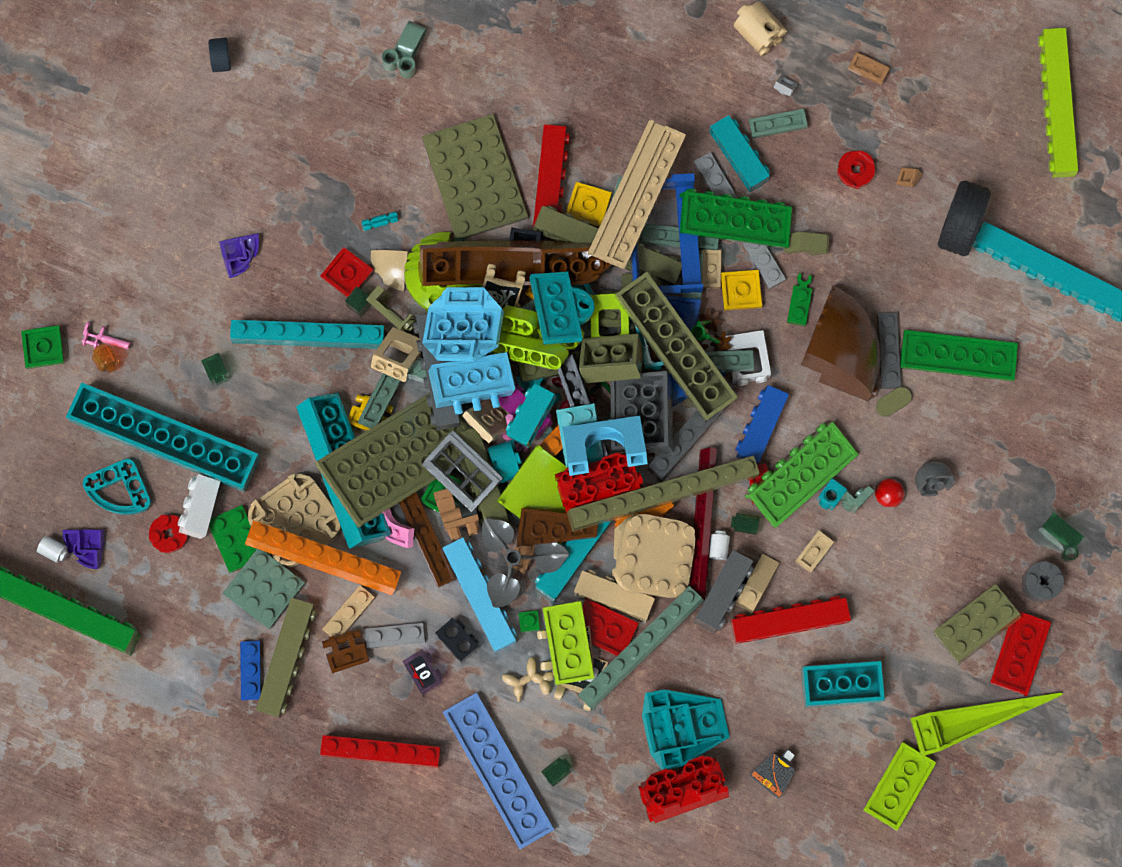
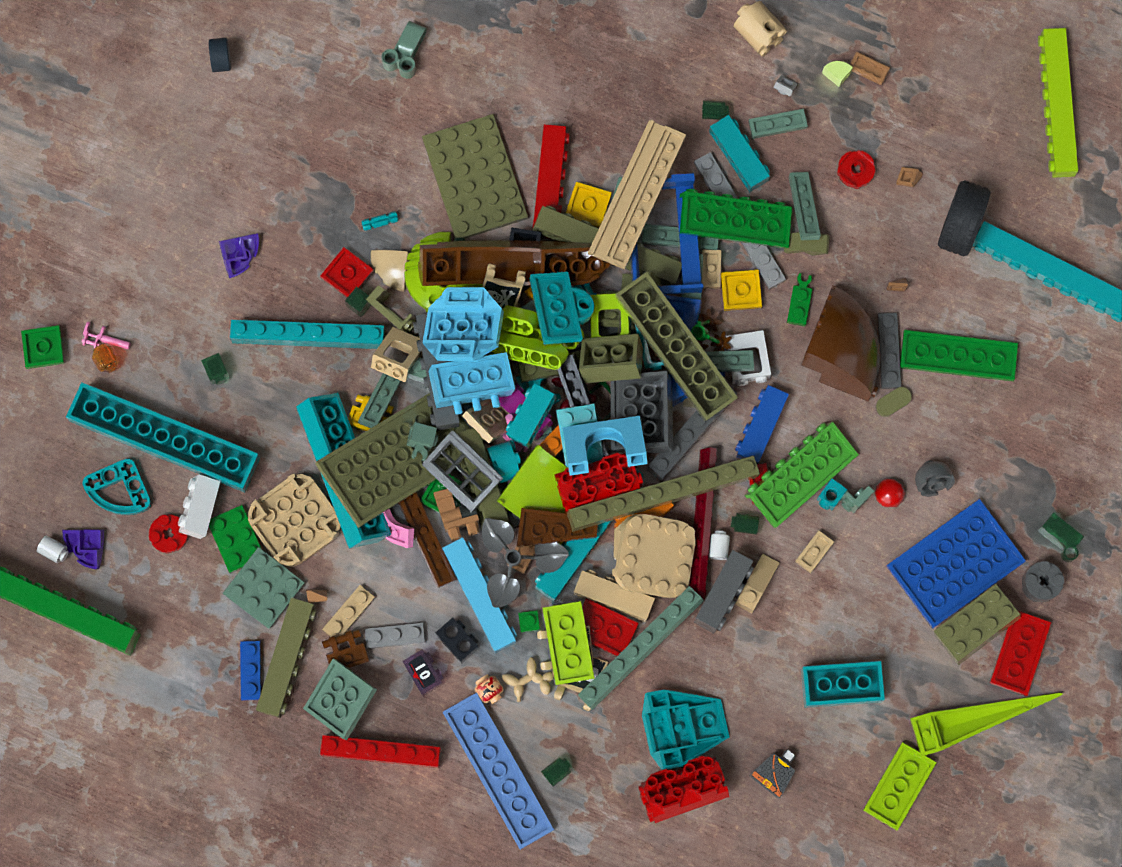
orange brick [245,520,401,595] -> none
red brick [730,596,851,645] -> none
none -> sand green plate [303,659,377,740]
none -> medium nougat slope [306,589,328,603]
none -> sand green brick [406,422,438,461]
none -> head [475,674,504,704]
none -> clear green brick [702,100,729,120]
none -> sand green plate [789,172,821,240]
none -> yellowish green brick [822,61,853,87]
none -> medium nougat slope [886,278,908,292]
none -> blue plate [886,499,1026,629]

